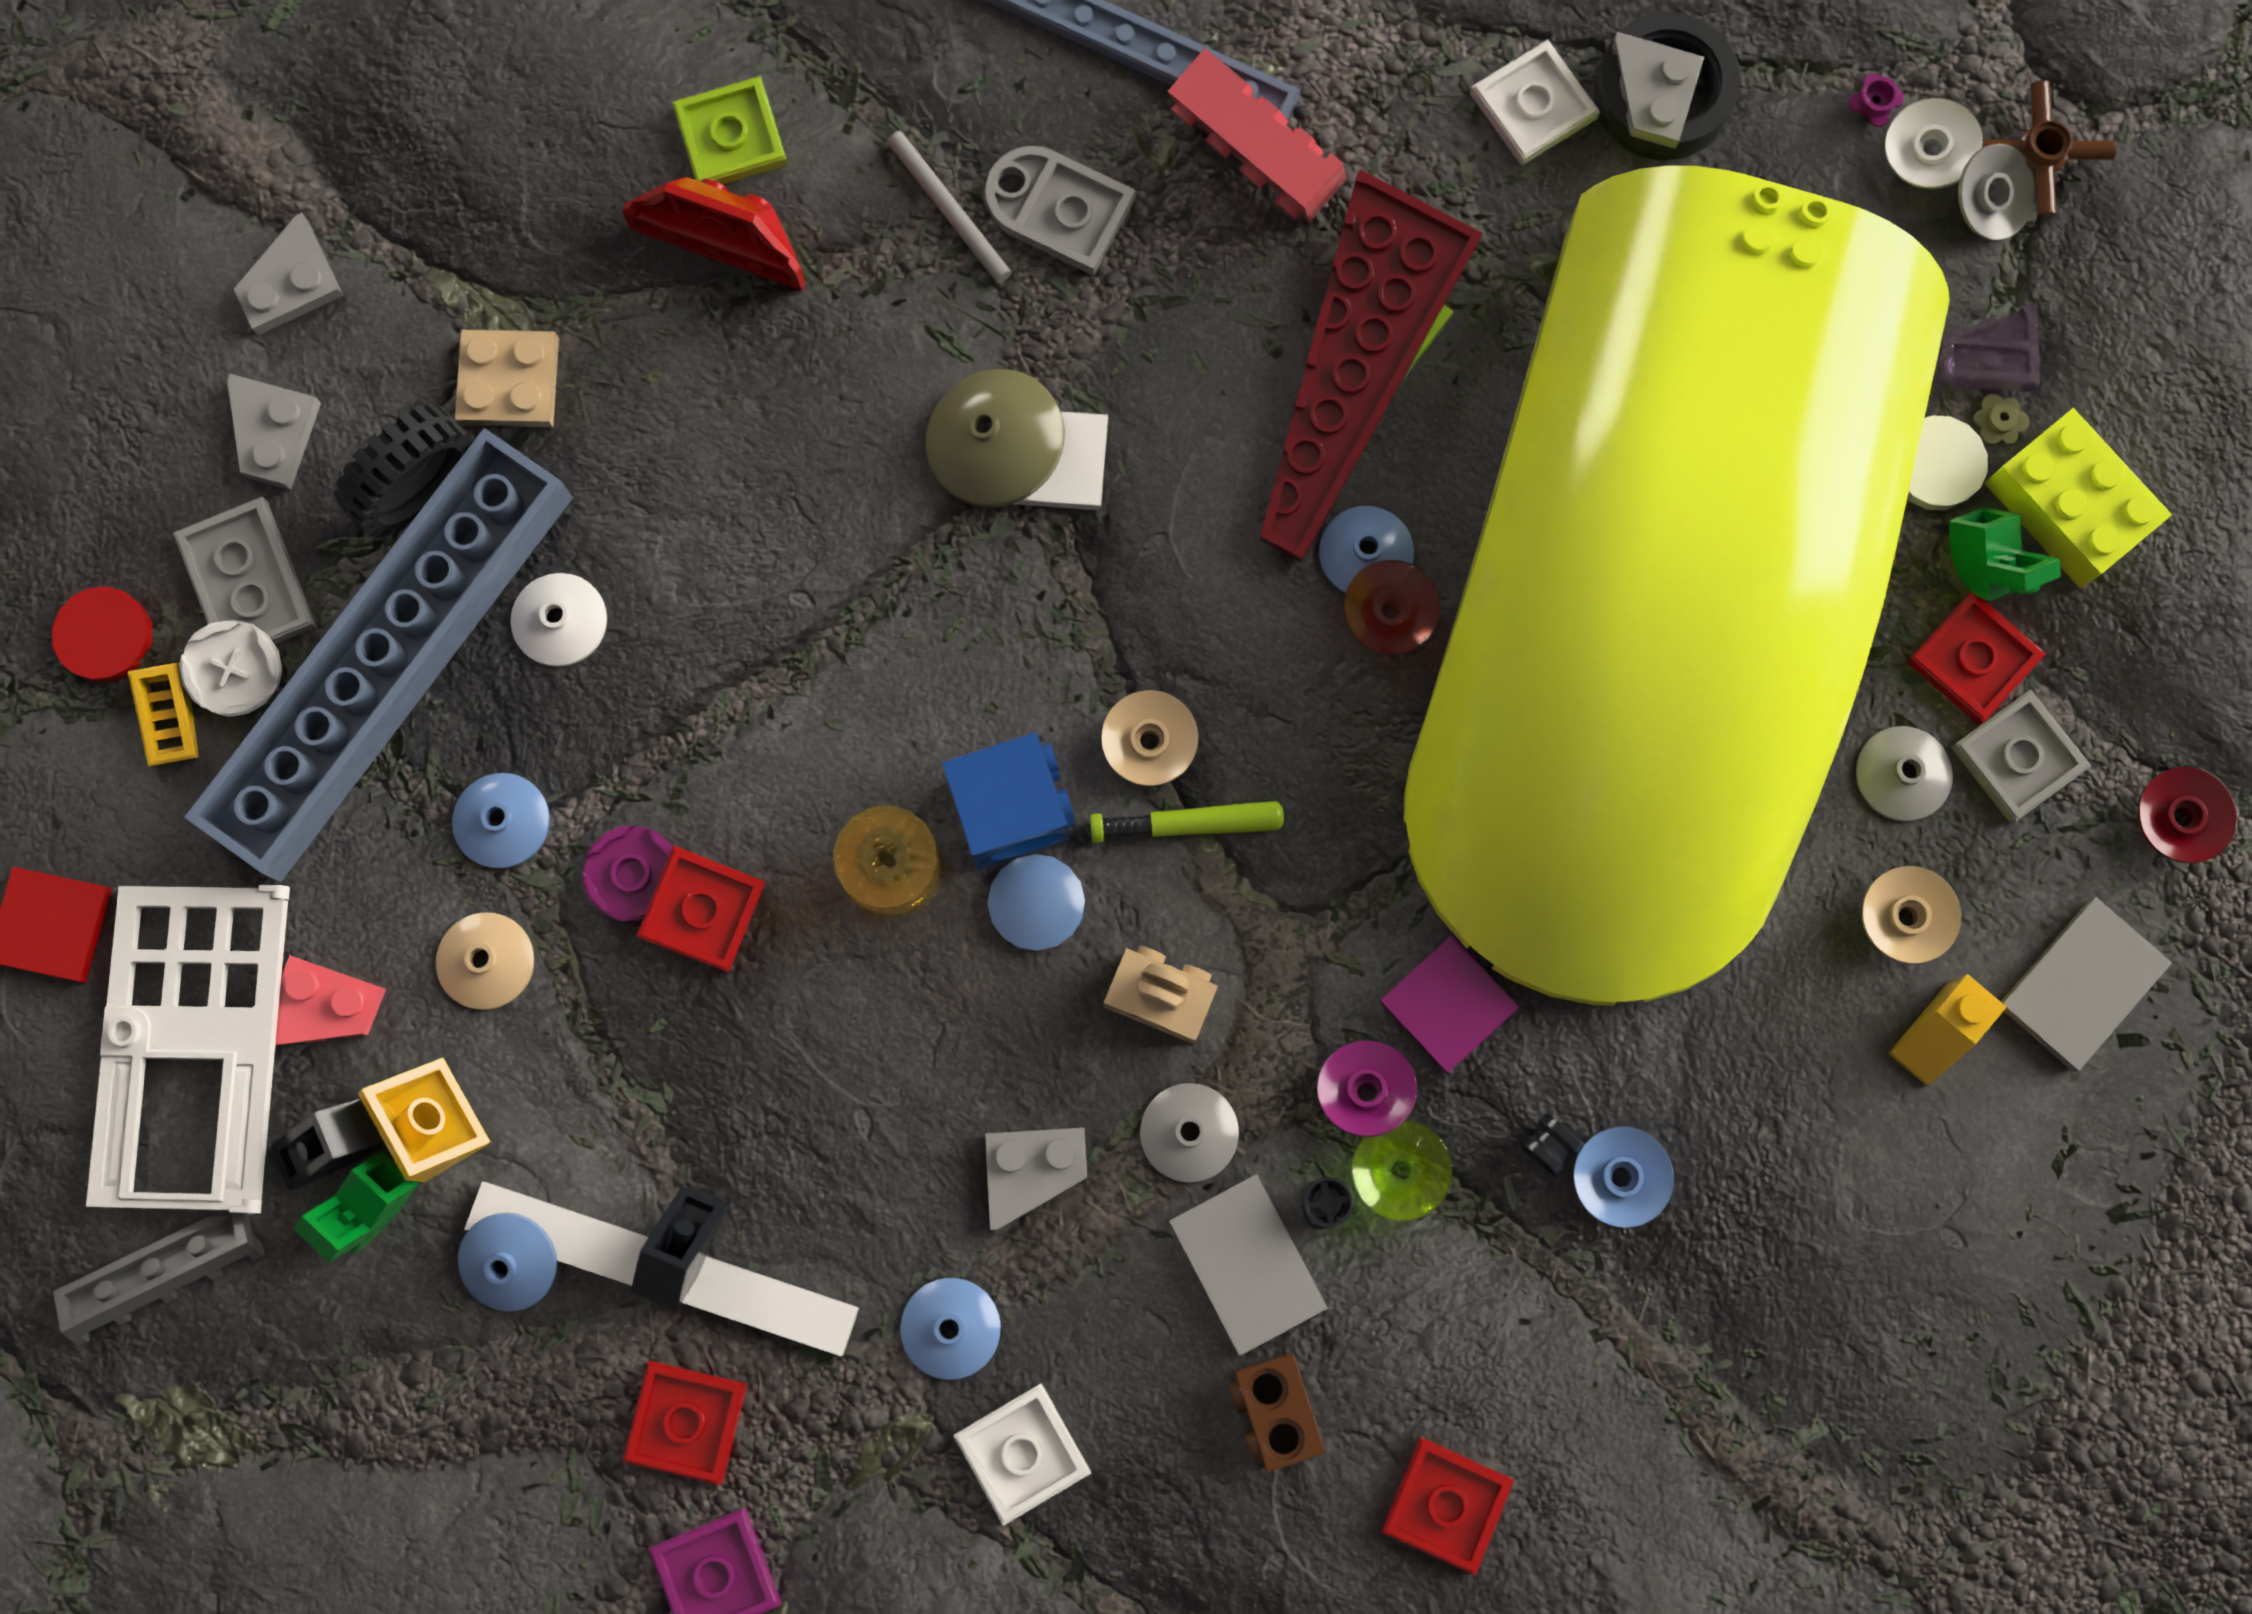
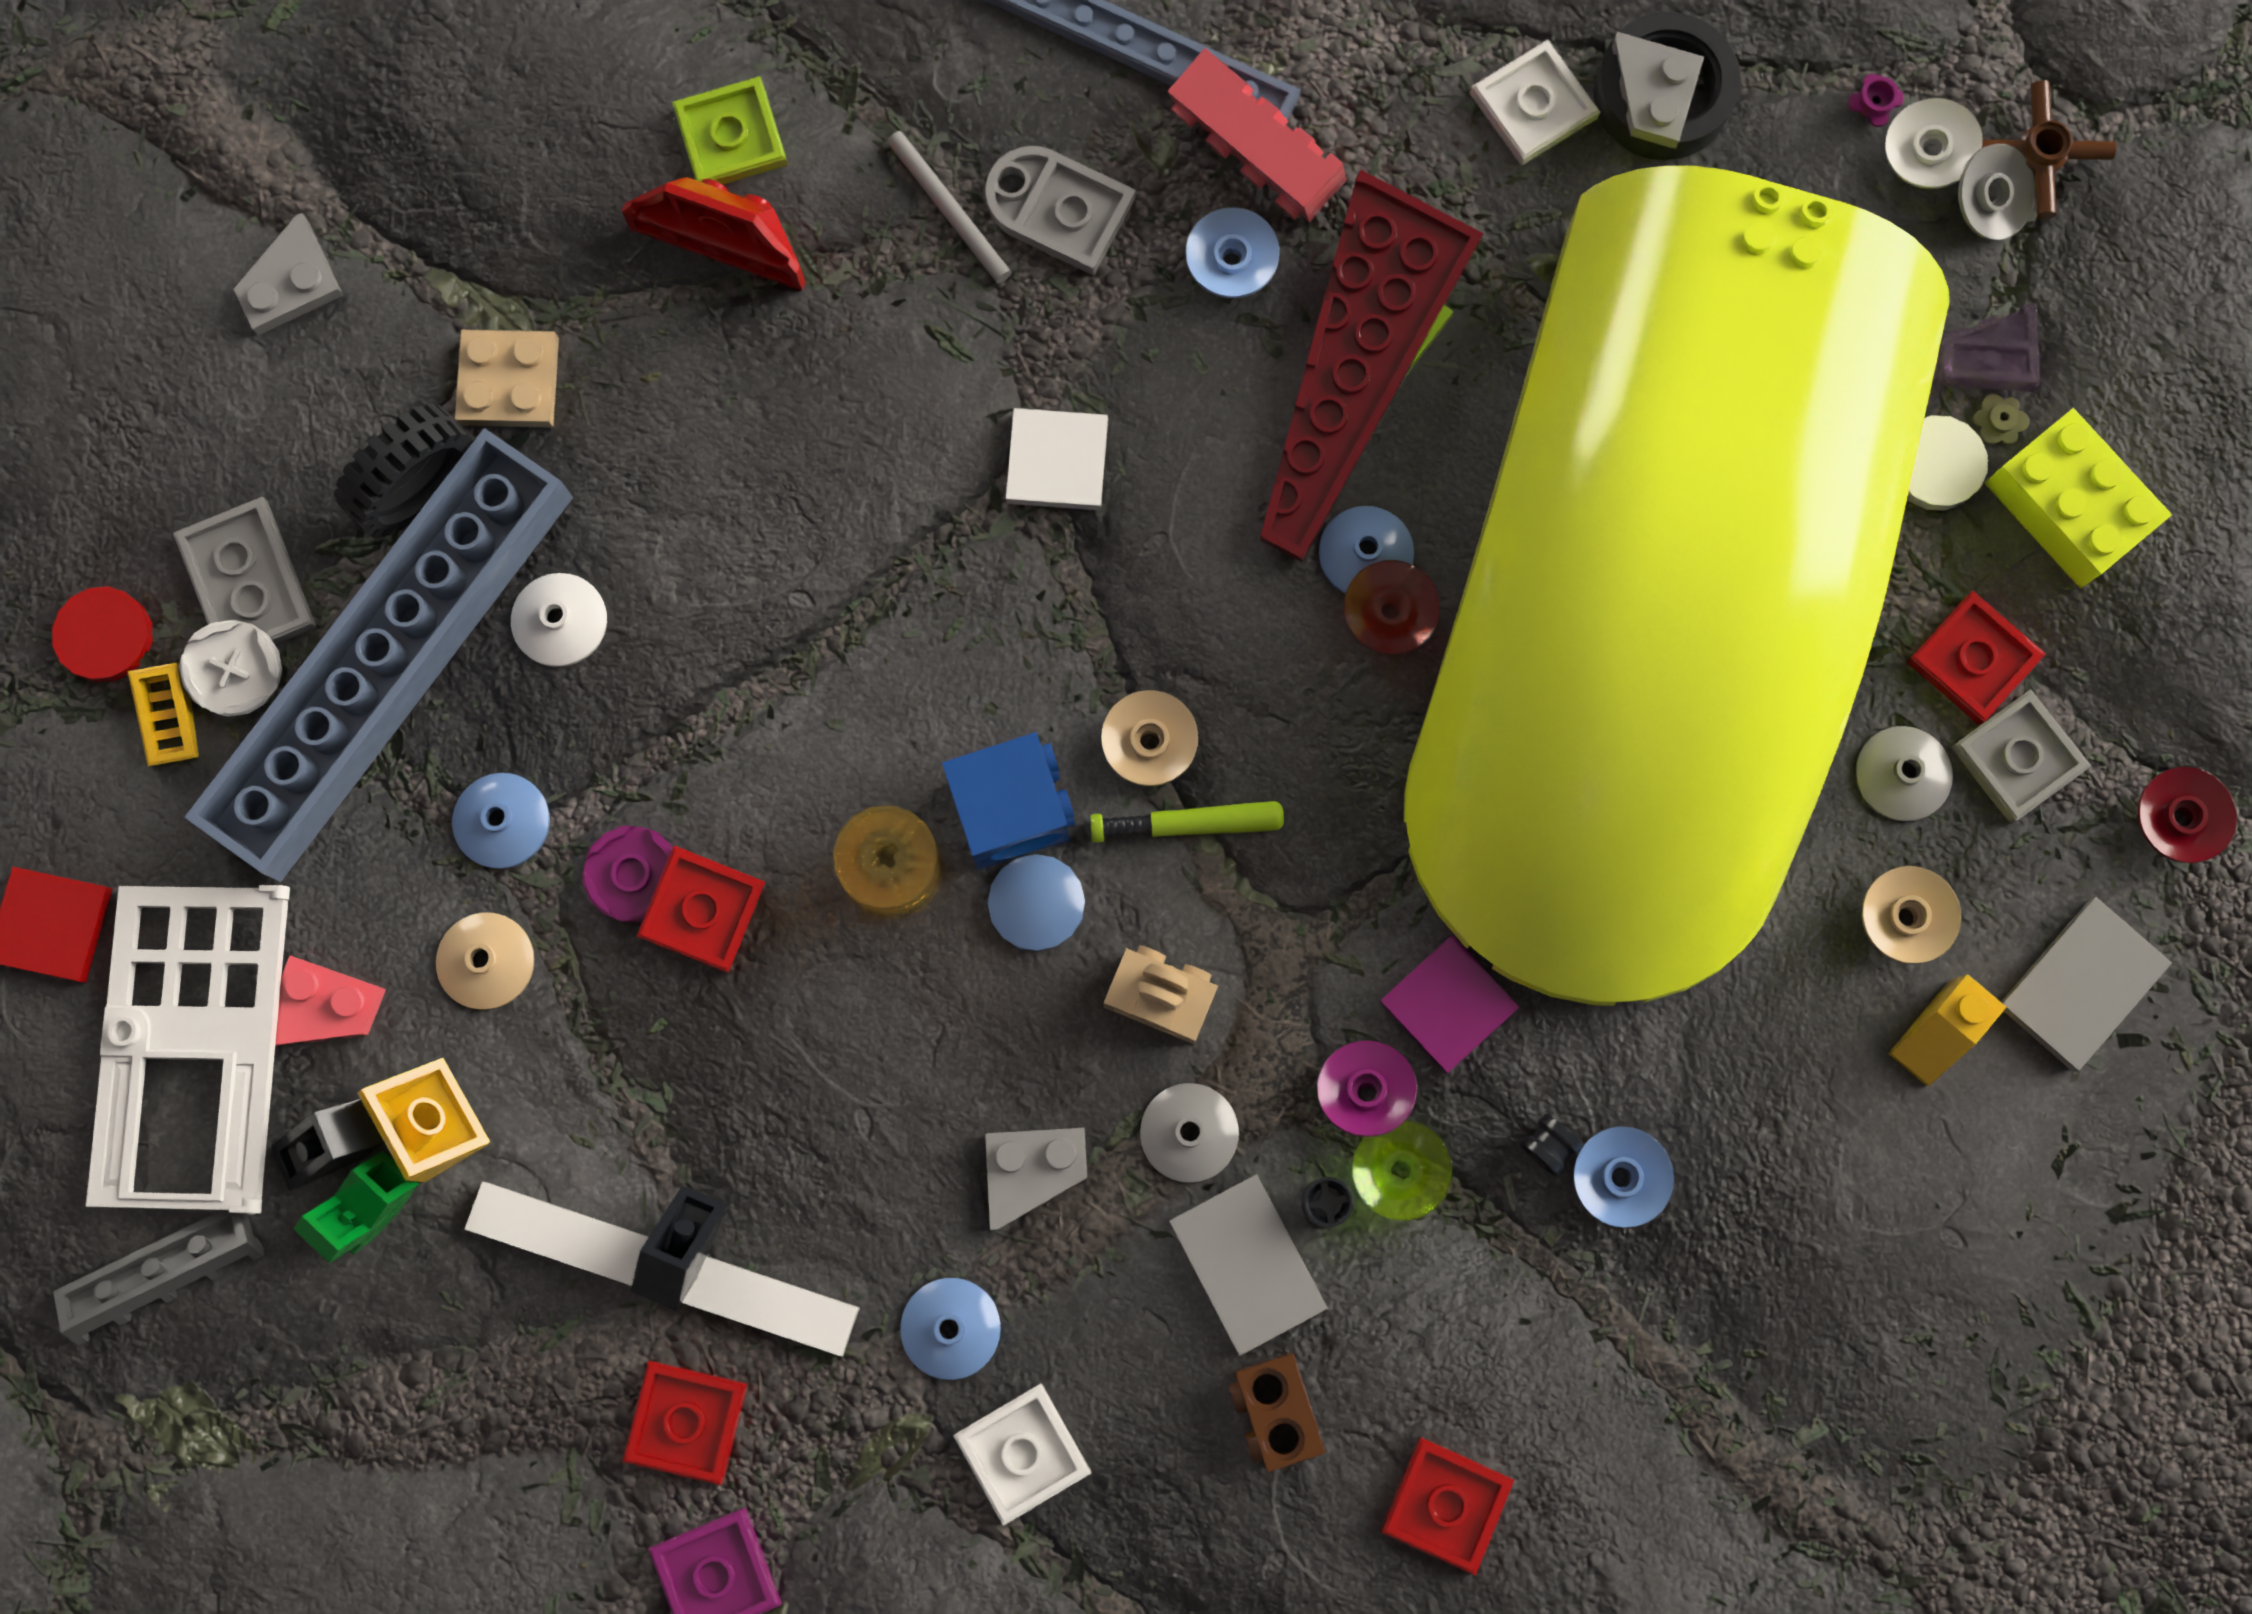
light grey wing [227,374,321,490] -> none
medium blue dish [458,1213,557,1311] -> none
olive dish [926,369,1065,508] -> none
green brick [1949,507,2061,601] -> none
none -> light blue dish [1186,208,1279,298]

